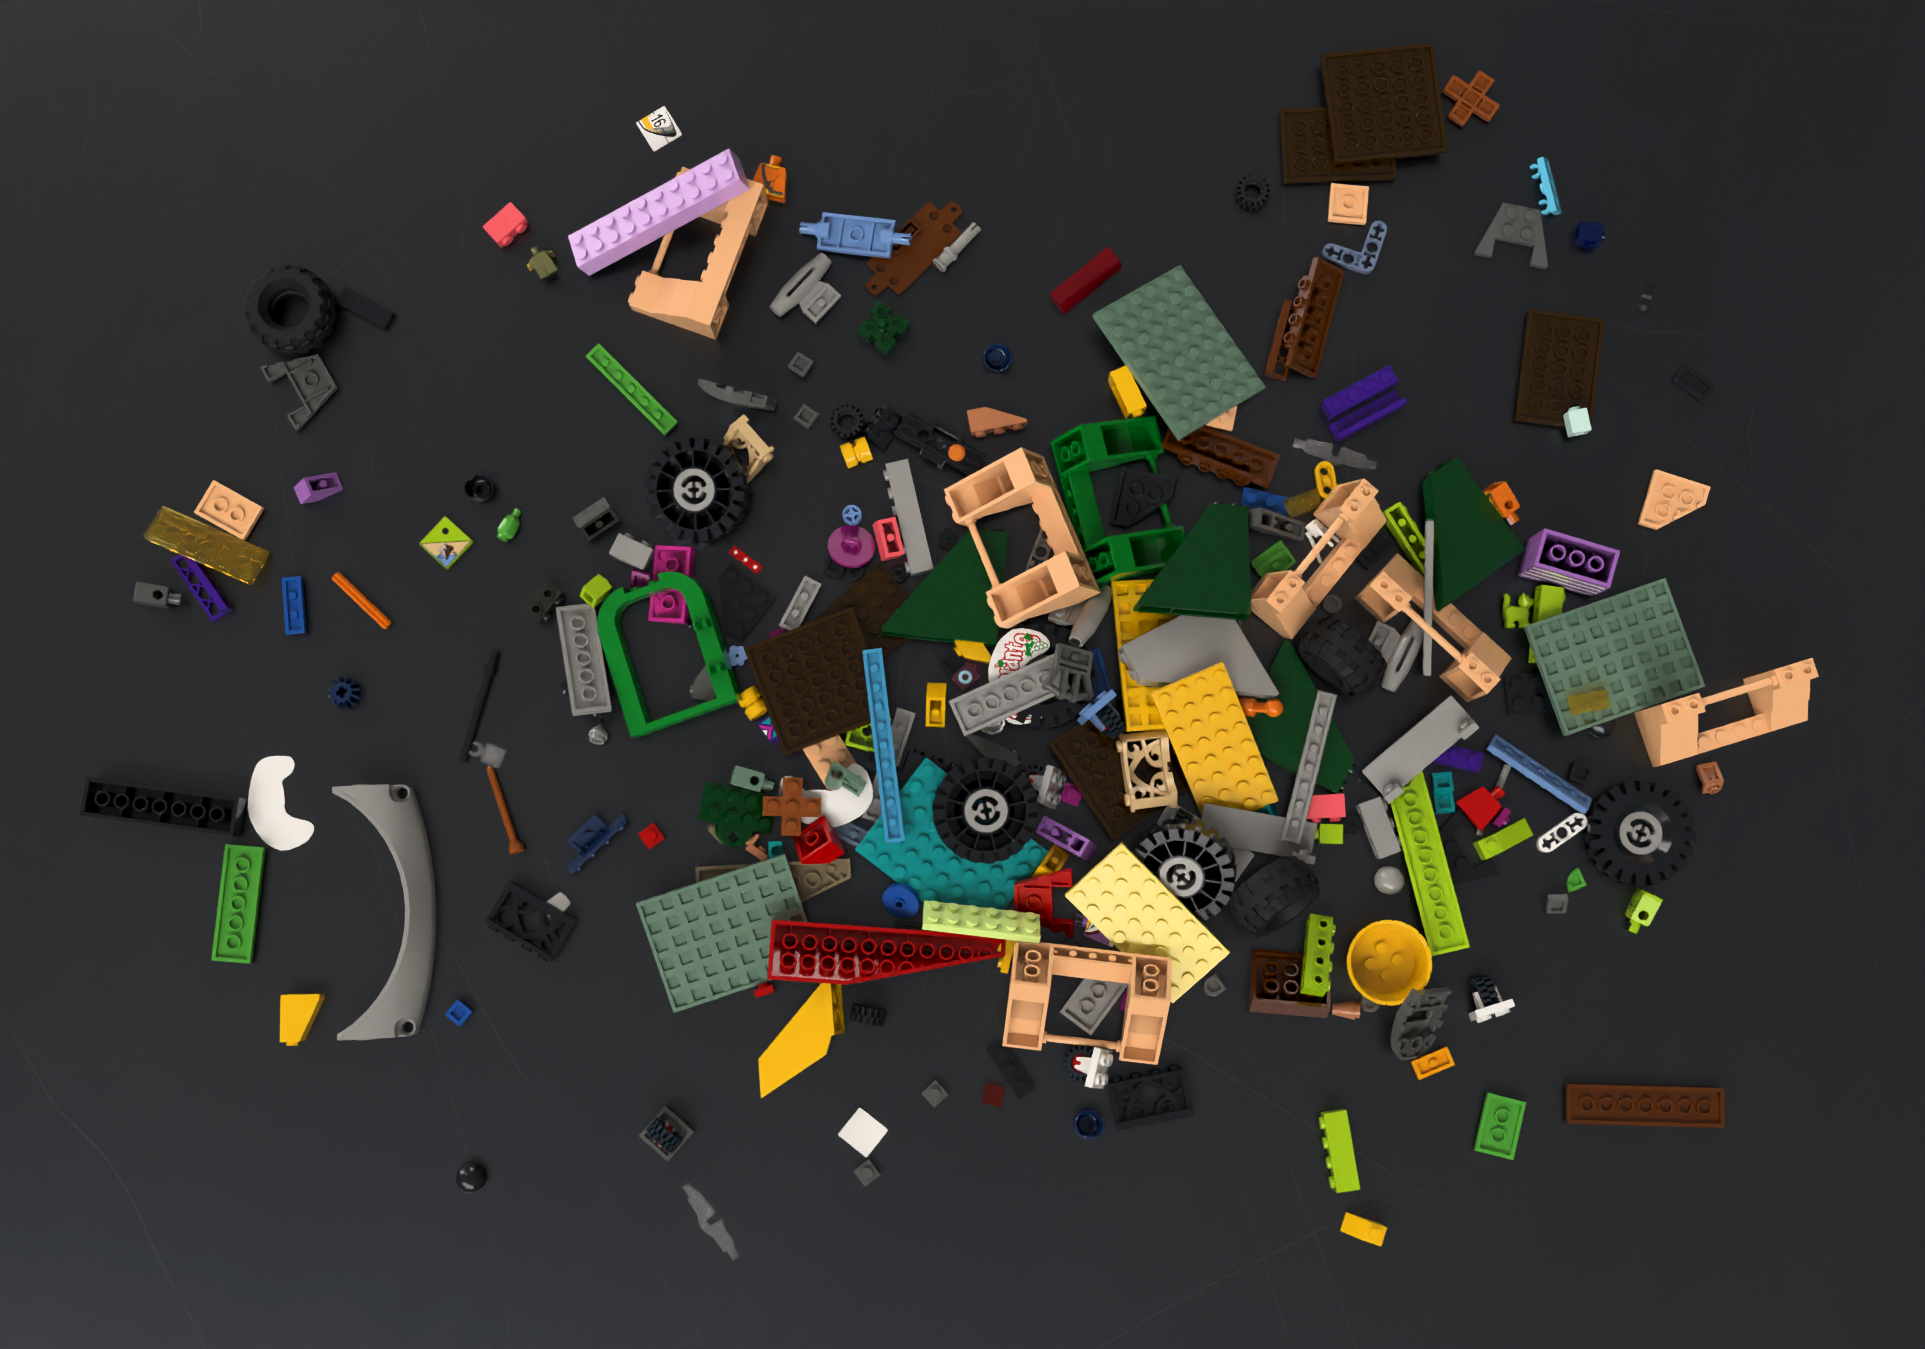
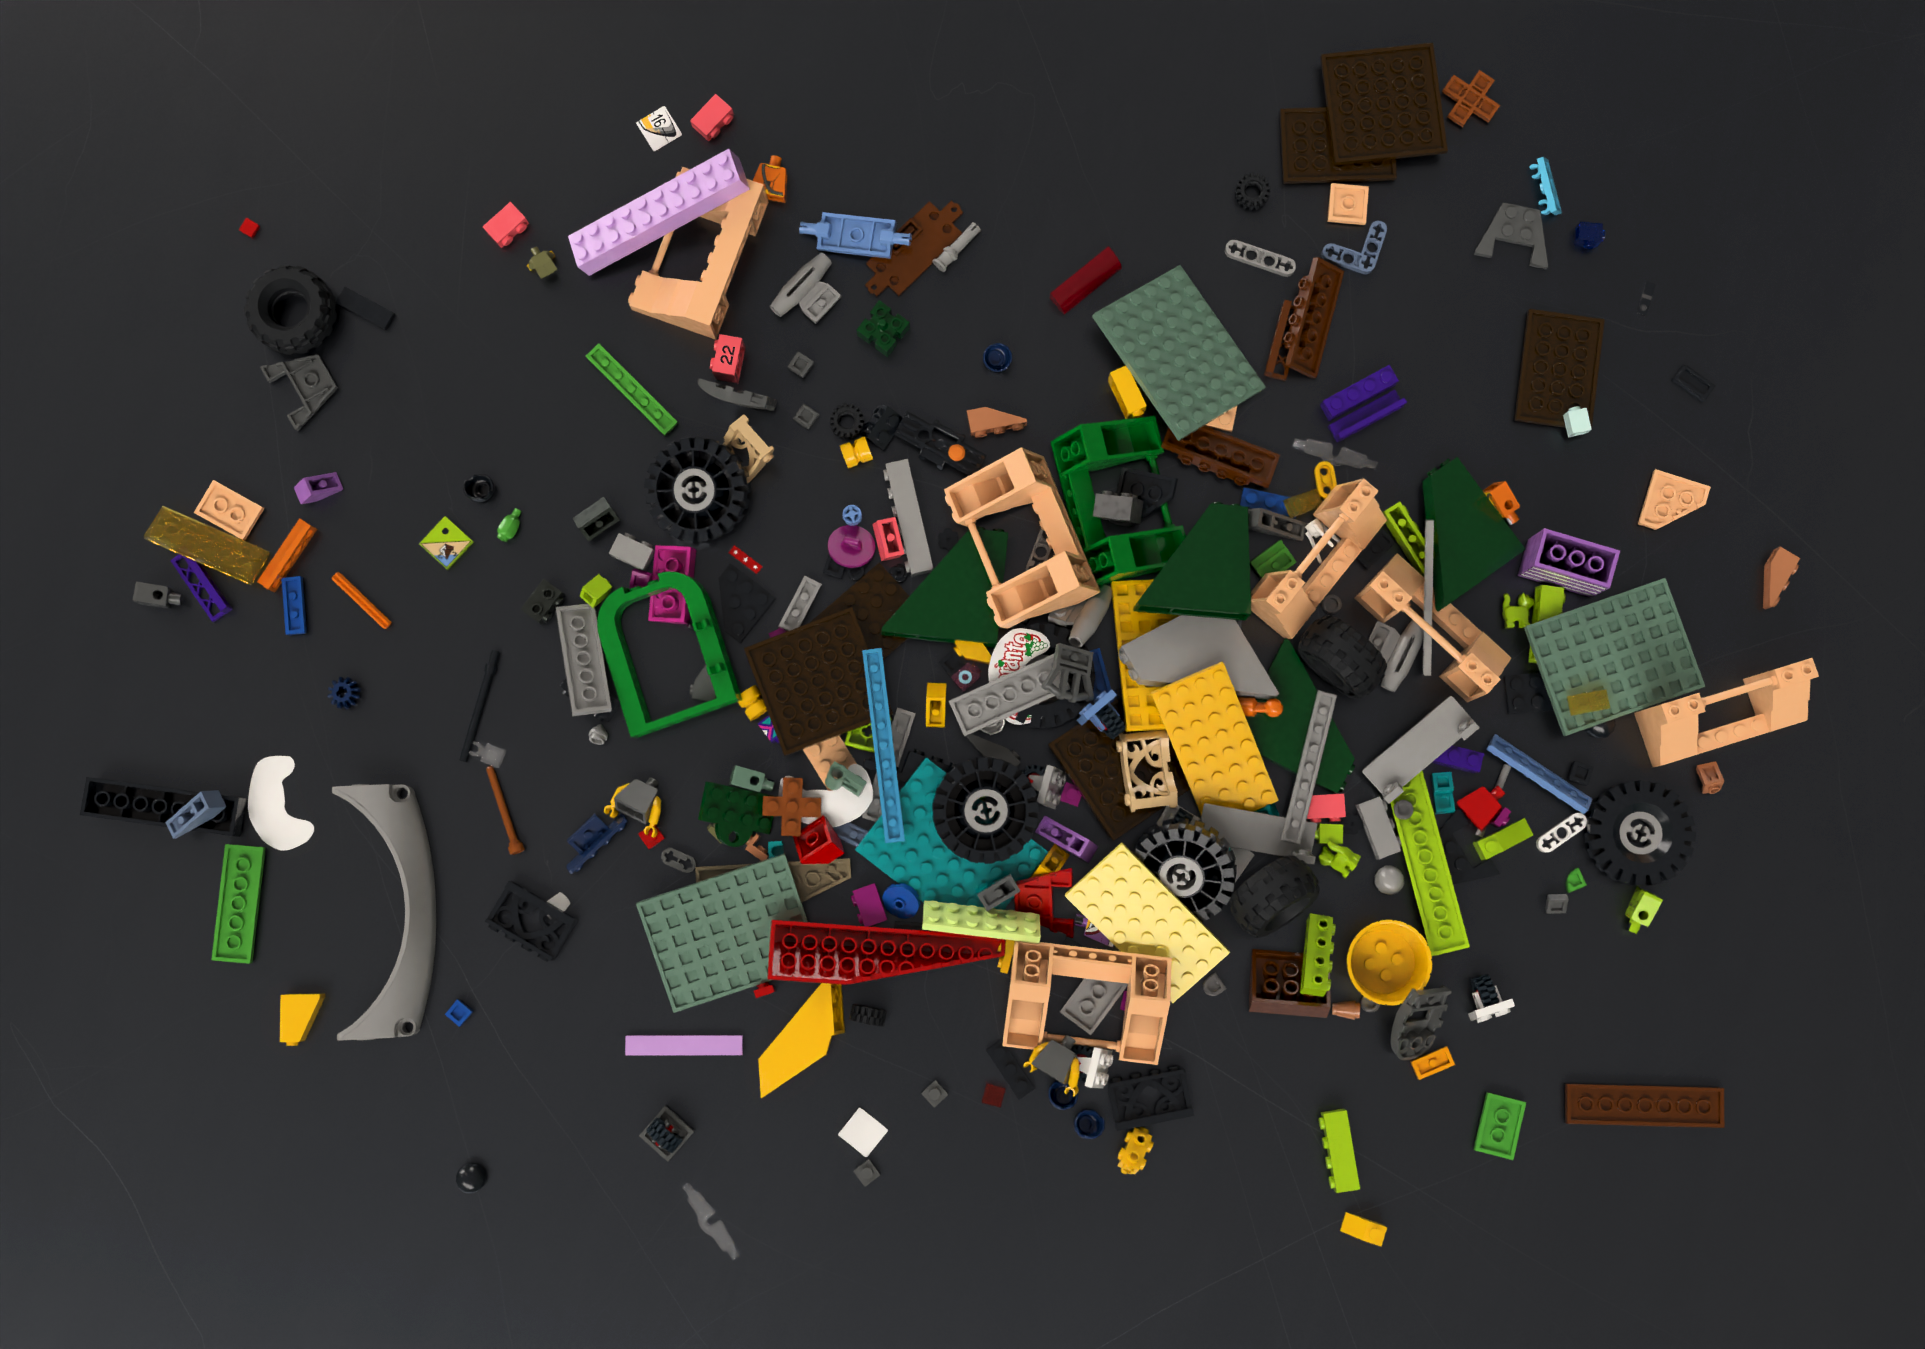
light blue plant [727,645,748,666] -> none
none -> sand blue slope [165,790,226,839]
none -> red piece [239,218,260,238]
none -> orange fence [257,518,317,593]
none -> dark grey torso [604,777,661,838]
none -> lavender tile [625,1035,743,1055]
none -> dark grey beam [661,848,697,873]
none -> coral brick [690,94,734,141]
none -> coral brick [710,334,746,384]
none -> magenta brick [851,883,888,927]
none -> dark grey slope [977,874,1021,911]
none -> dark grey torso [1023,1035,1079,1097]
none -> dark blue hair [1048,1081,1078,1110]
none -> flat silver brick [1093,491,1143,524]
none -> yellow brick [1117,1127,1154,1175]
none -> light grey beam [1225,240,1296,277]
none -> lime animal [1319,841,1361,878]
none -> flat silver tile [1394,800,1413,820]
none -> nougat slope [1763,547,1800,610]

